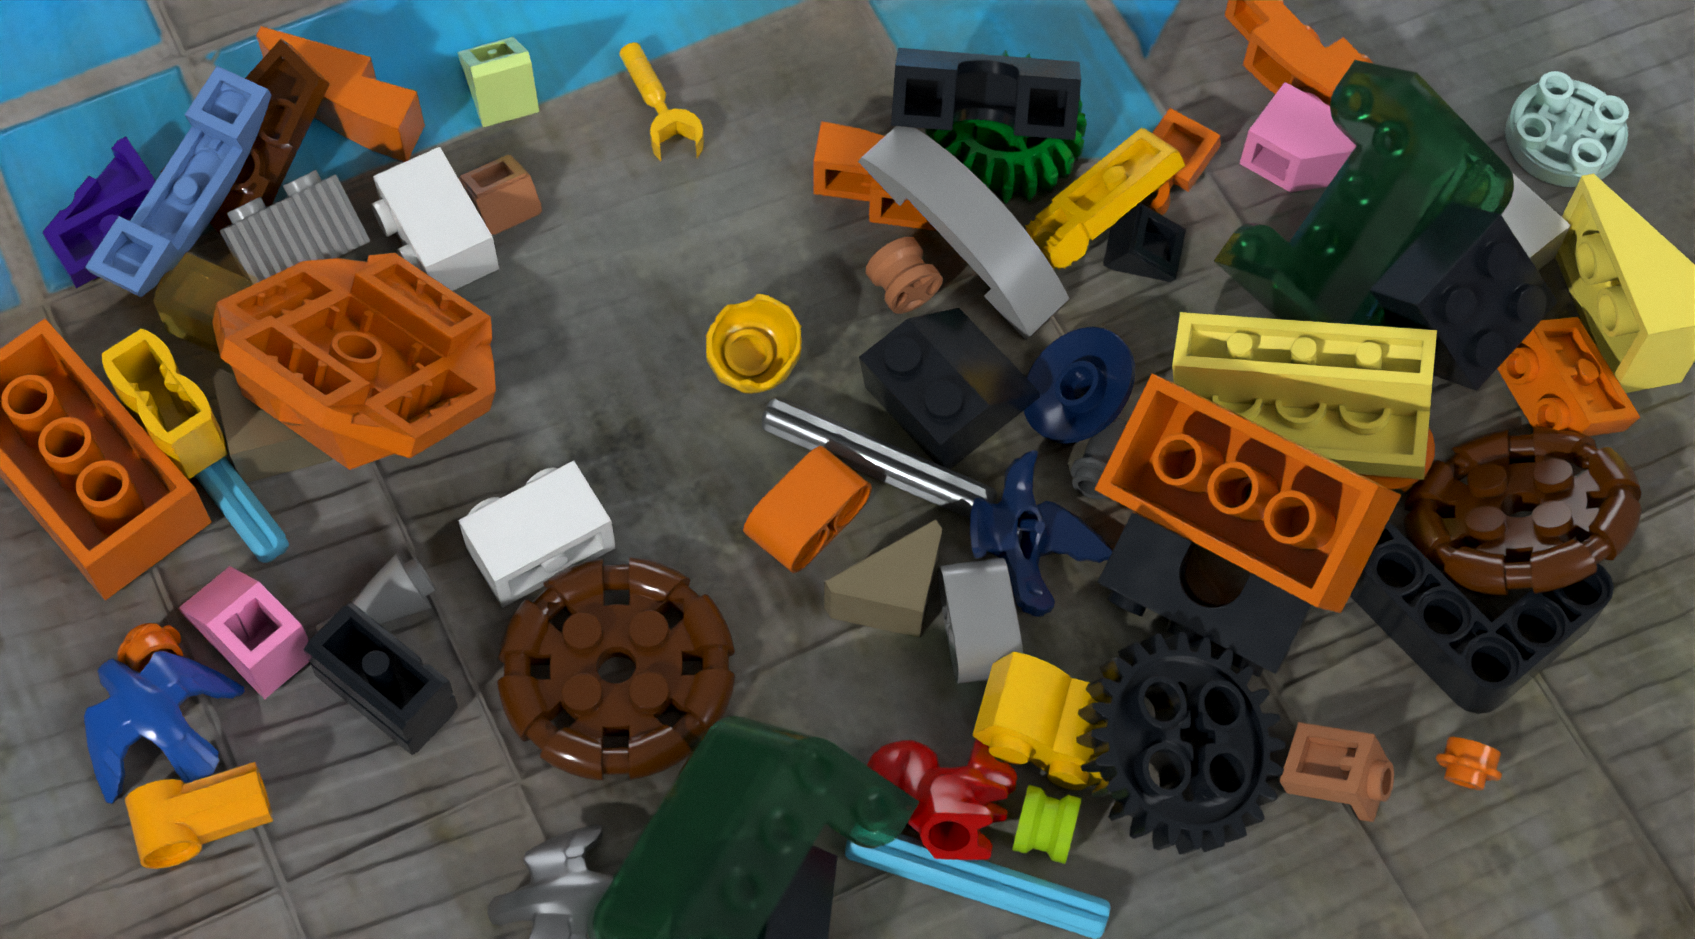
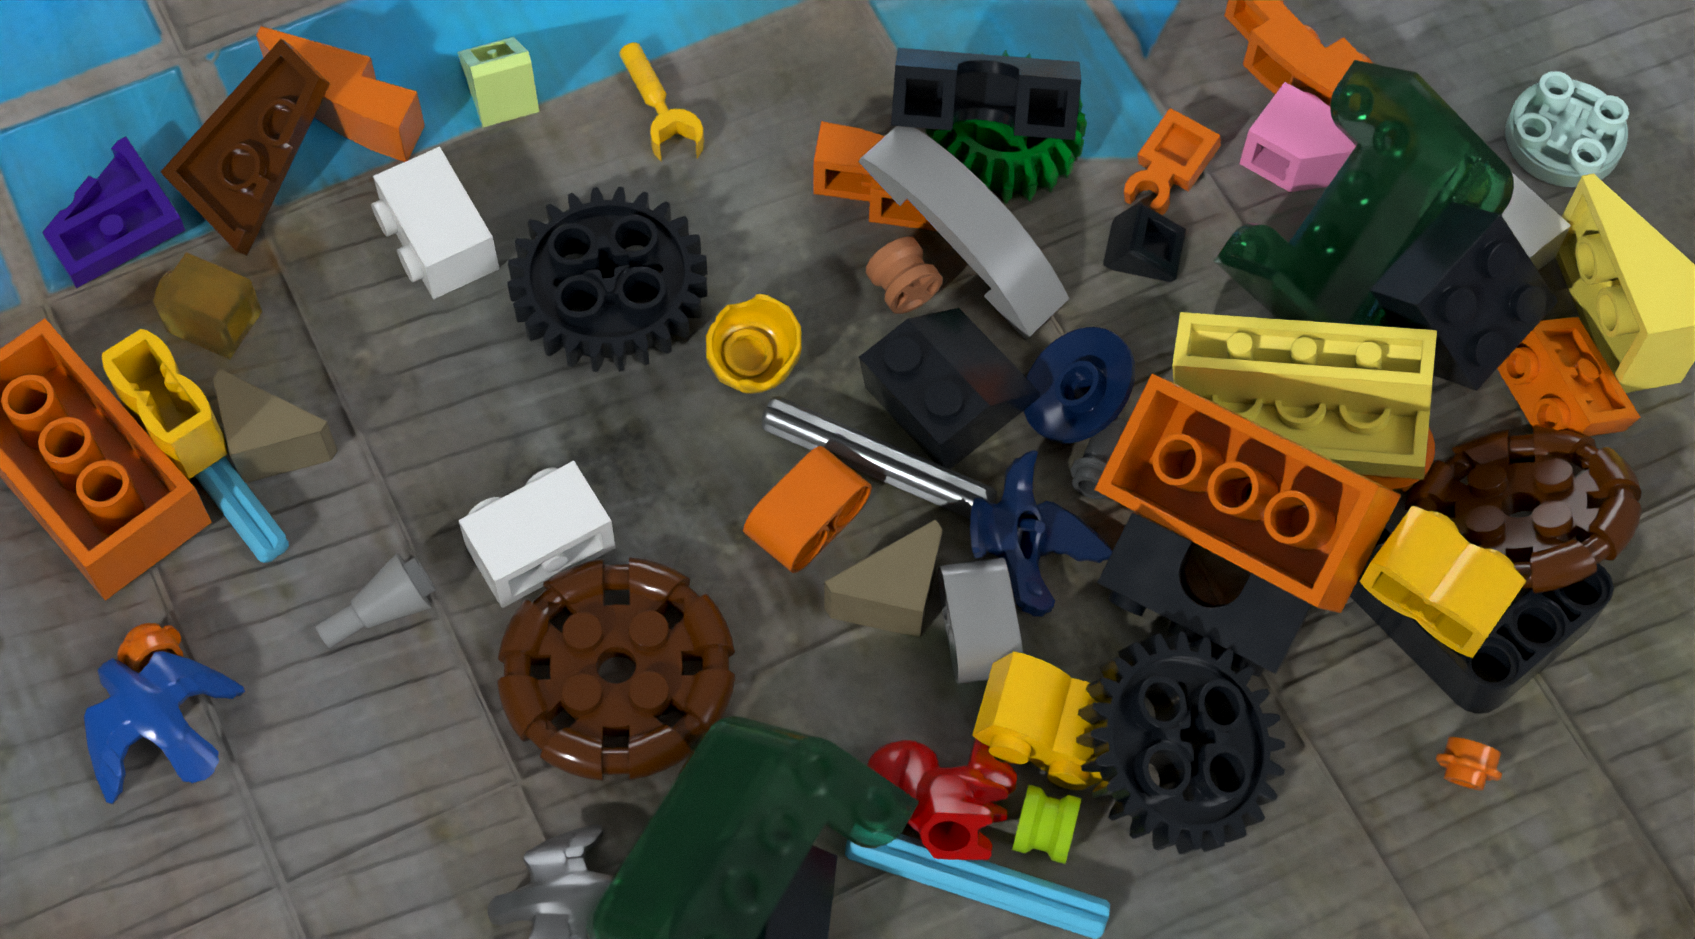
medium blue slope [85,66,271,297] -> none
light orange piece [125,762,273,869] -> none
bright pink slope [178,566,309,700] -> none
orange piece [212,253,496,470] -> none
light grey brick [220,170,370,286] -> none
black brick [304,602,458,755] -> none
nougat slope [458,155,542,235] -> none
yellow hinge [1025,128,1186,270] -> none
nougat bracket [1279,722,1394,822] -> none
none -> black gear [507,187,708,372]
none -> yellow brick [1360,506,1526,658]

